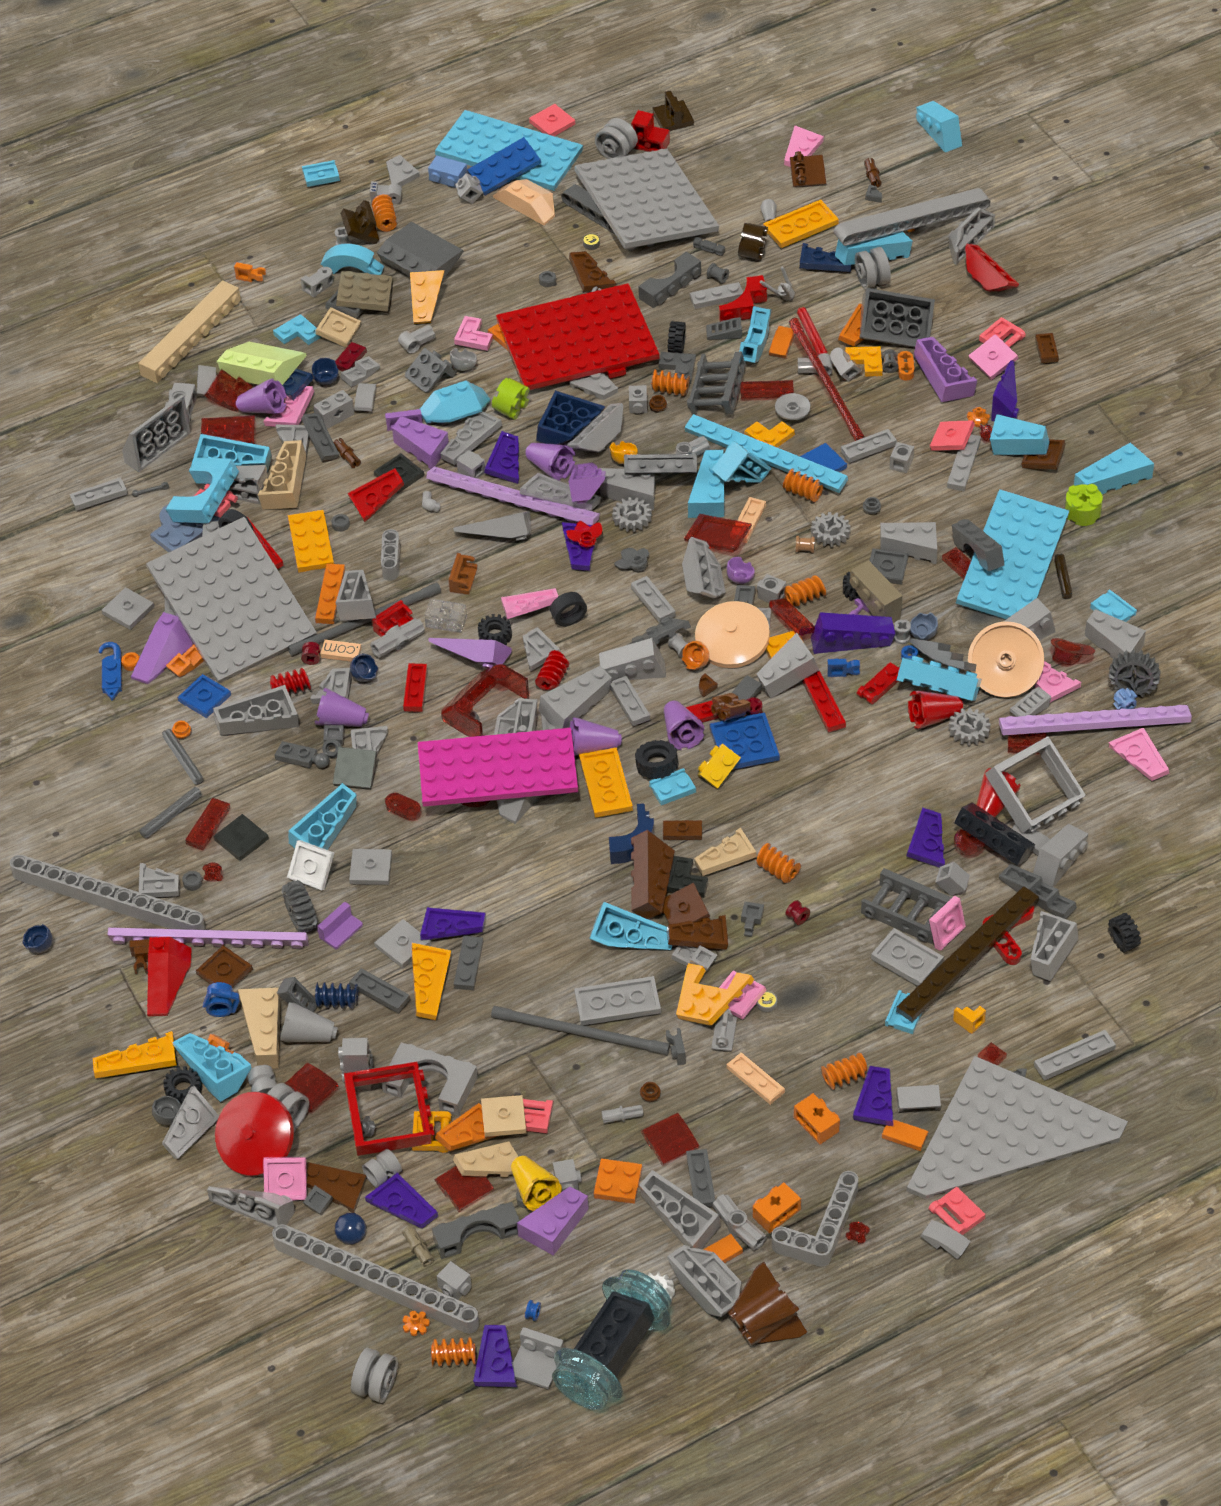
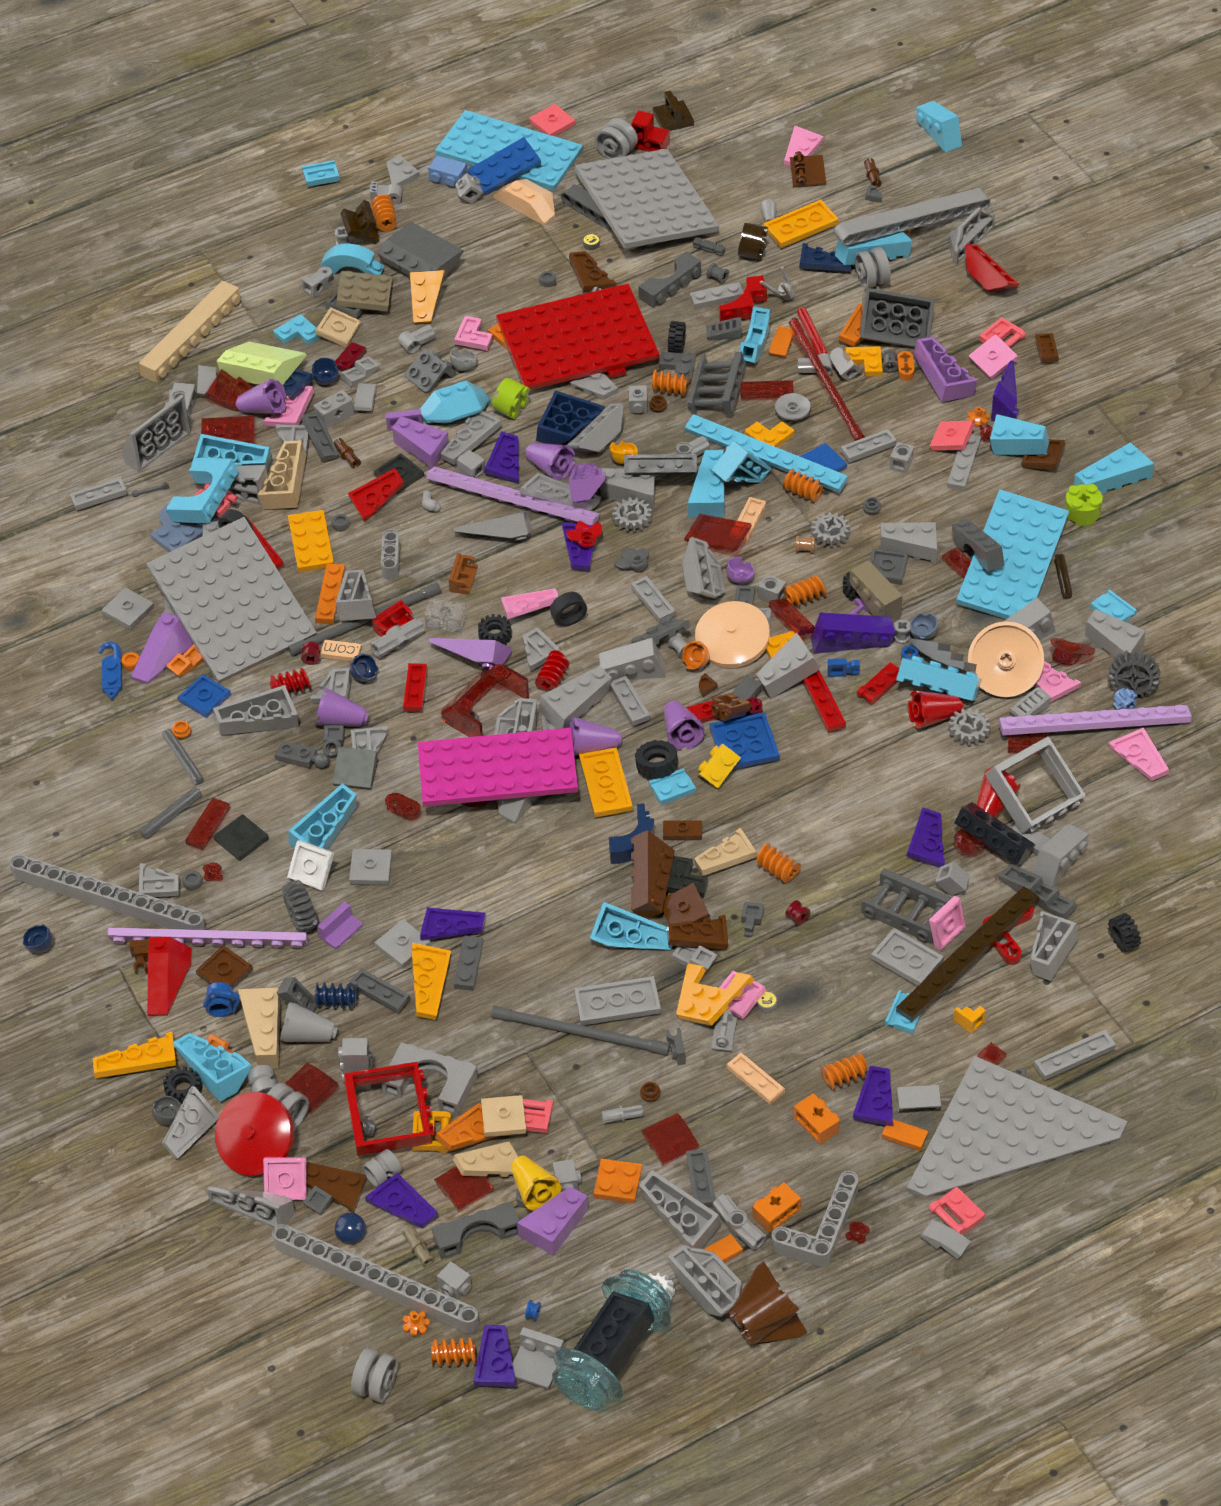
orange plate [234,262,266,282] -> none

